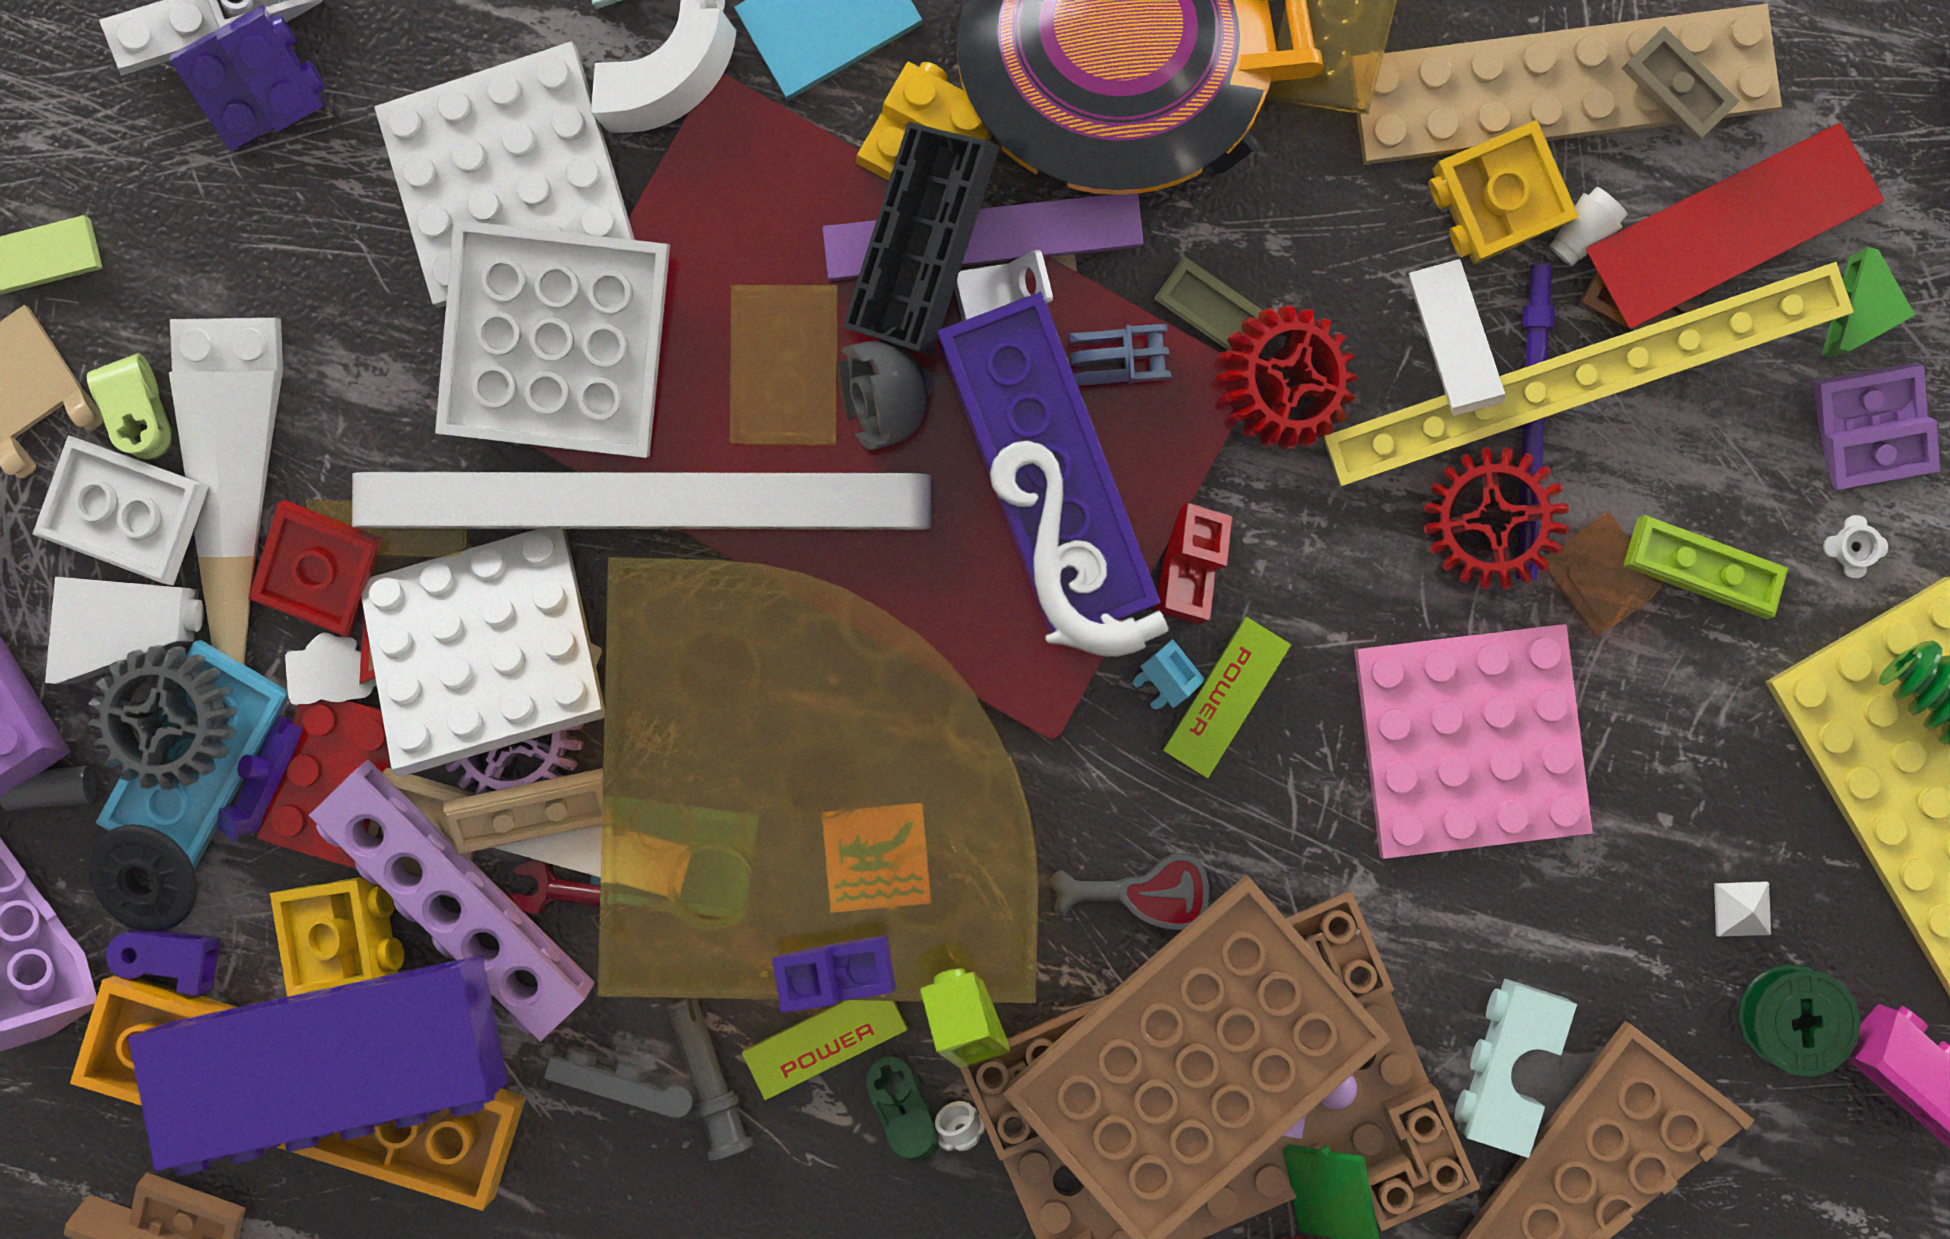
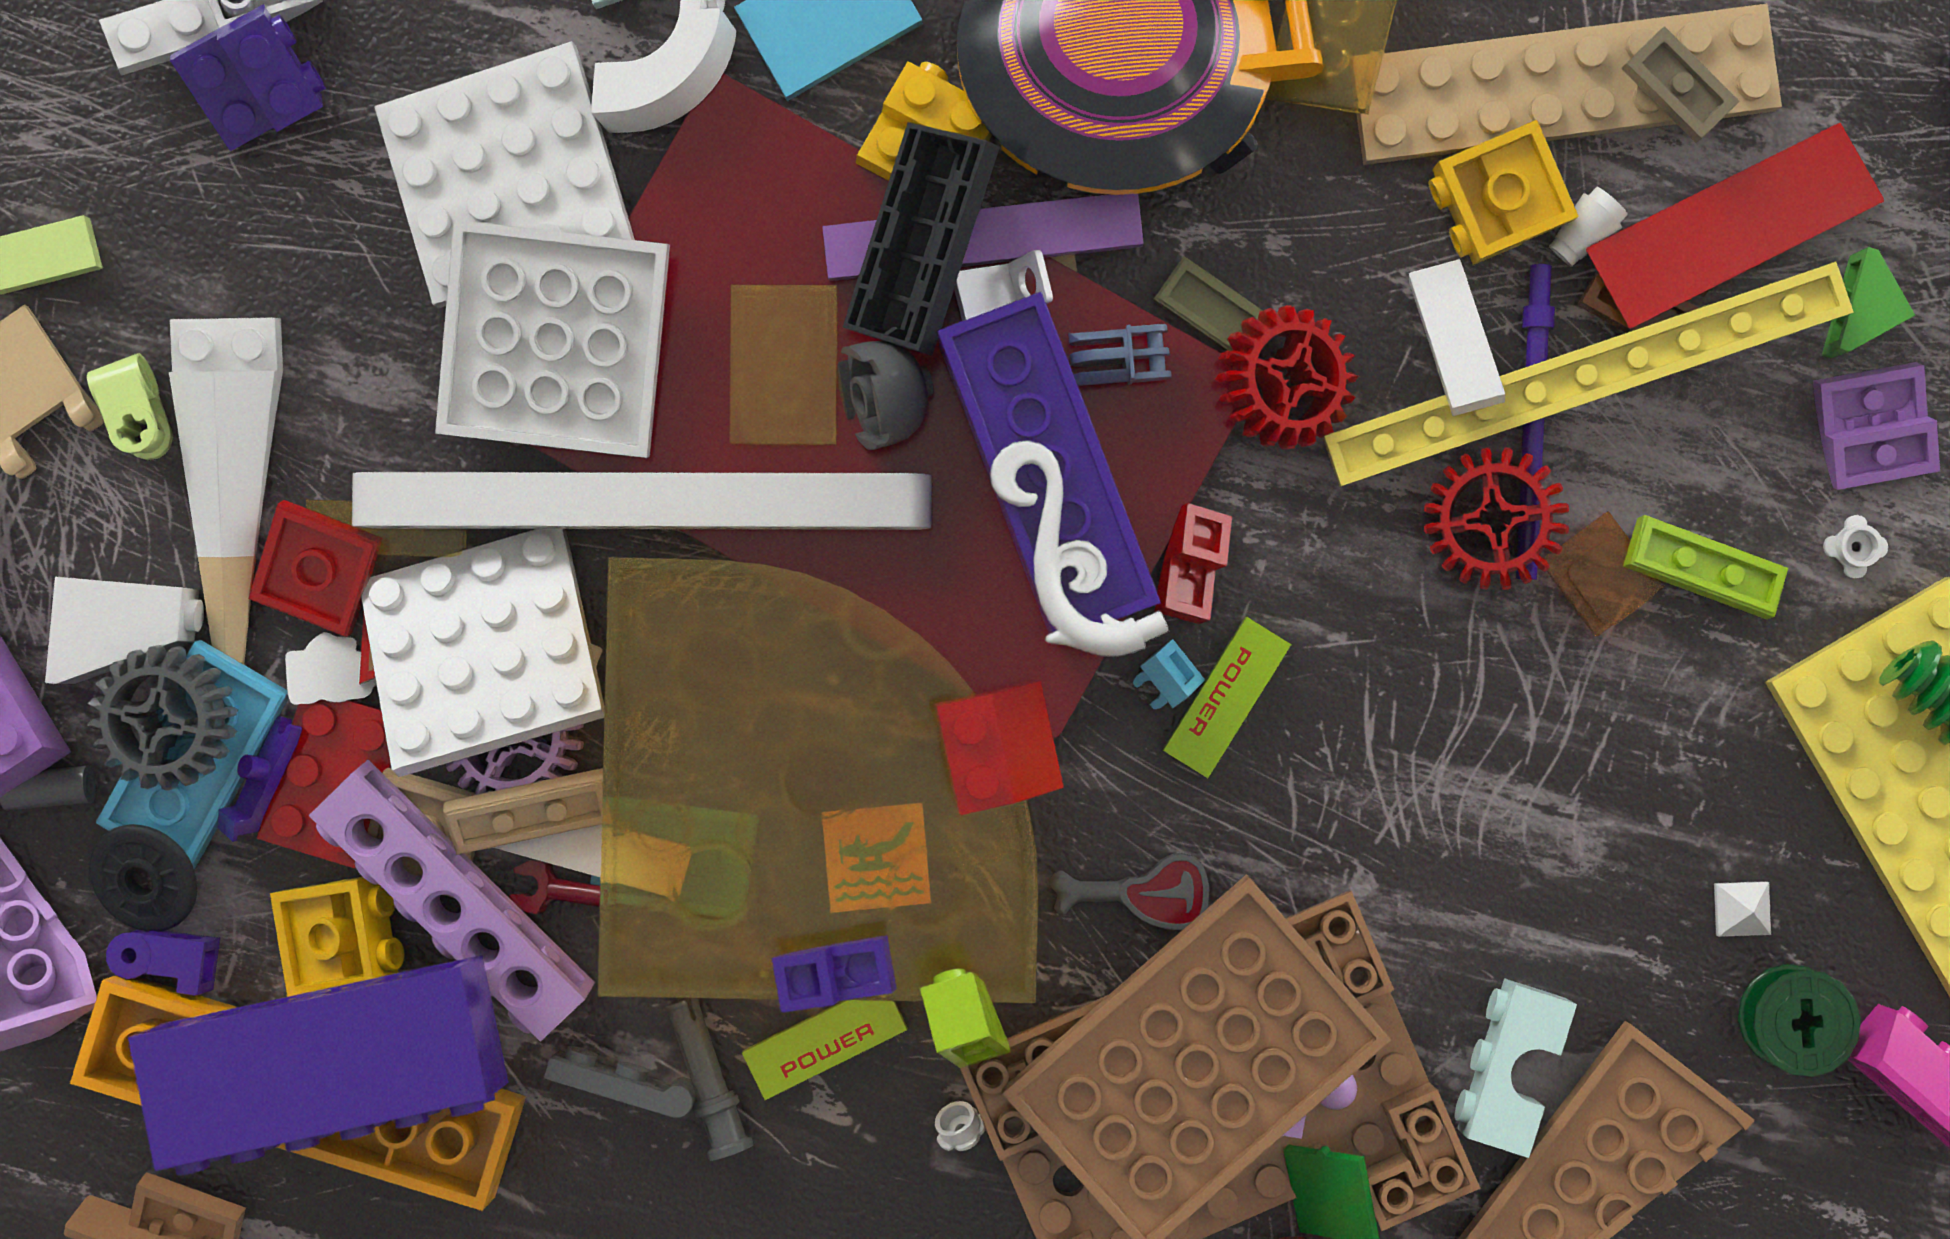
white tile [33,435,209,586] -> none
dark green piece [866,1057,939,1163] -> none
bright pink plate [1354,624,1593,859] -> none
none -> red slope [934,681,1064,815]

